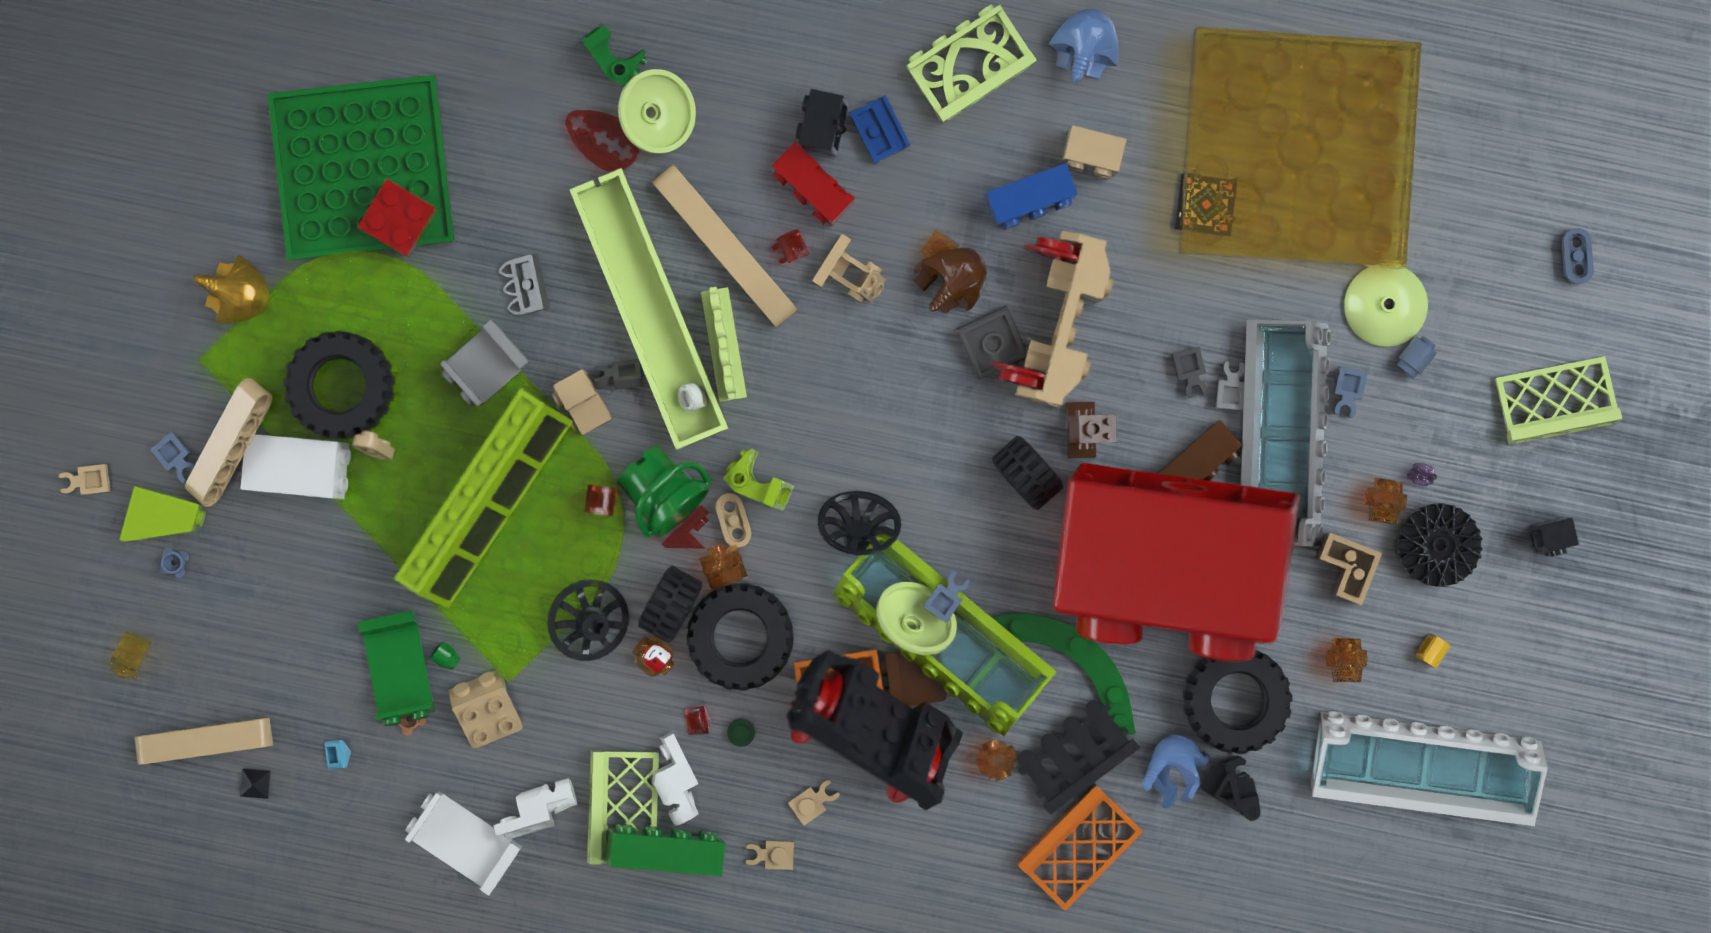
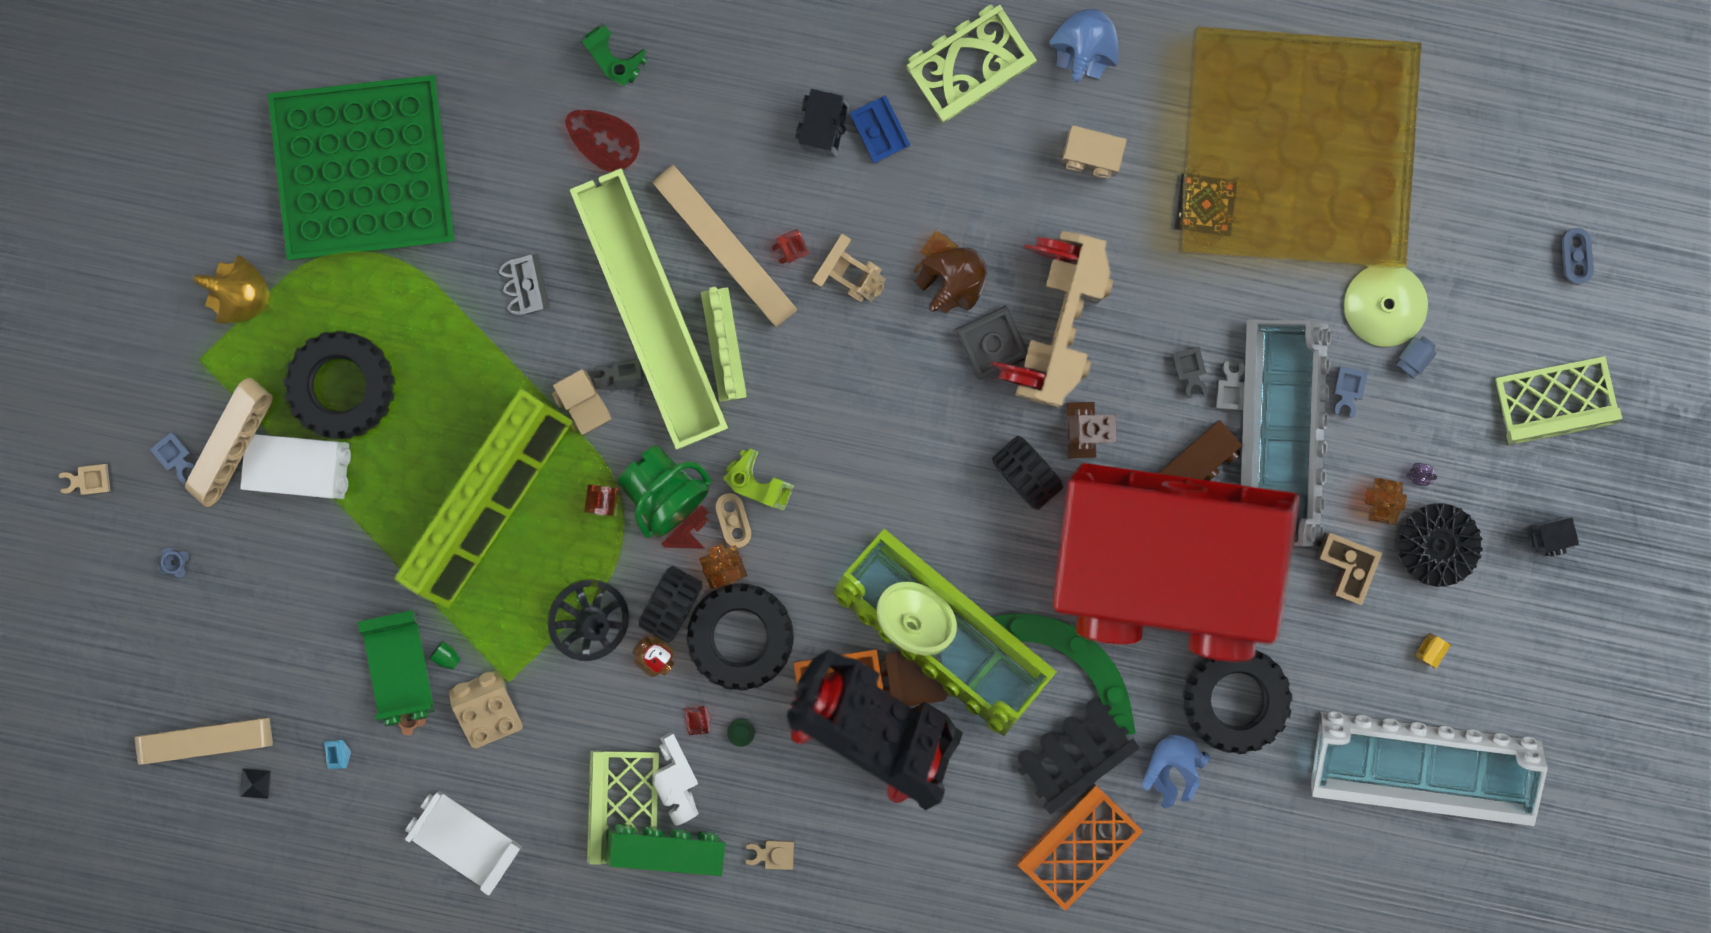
clear yellow bracket [111,631,151,680] -> none
lime slope [119,486,206,542] -> none
tan plate [352,431,395,461] -> none
red brick [358,179,437,258] -> none
light grey panel [440,319,531,407] -> none
white plate [494,778,577,842] -> none
yellowish green dish [618,69,696,154] -> none
white tile [678,383,708,412] -> none
red wedge [772,142,855,226] -> none
tan plate [788,779,840,826] -> none
black wheel [817,491,901,555] -> none
sand blue plate [923,571,970,623] -> none
clear orange brick [975,739,1018,781] -> none
blue brick [985,163,1078,230] -> none
black piece [1200,756,1261,821] -> none
clear orange brick [1326,638,1367,682] -> none

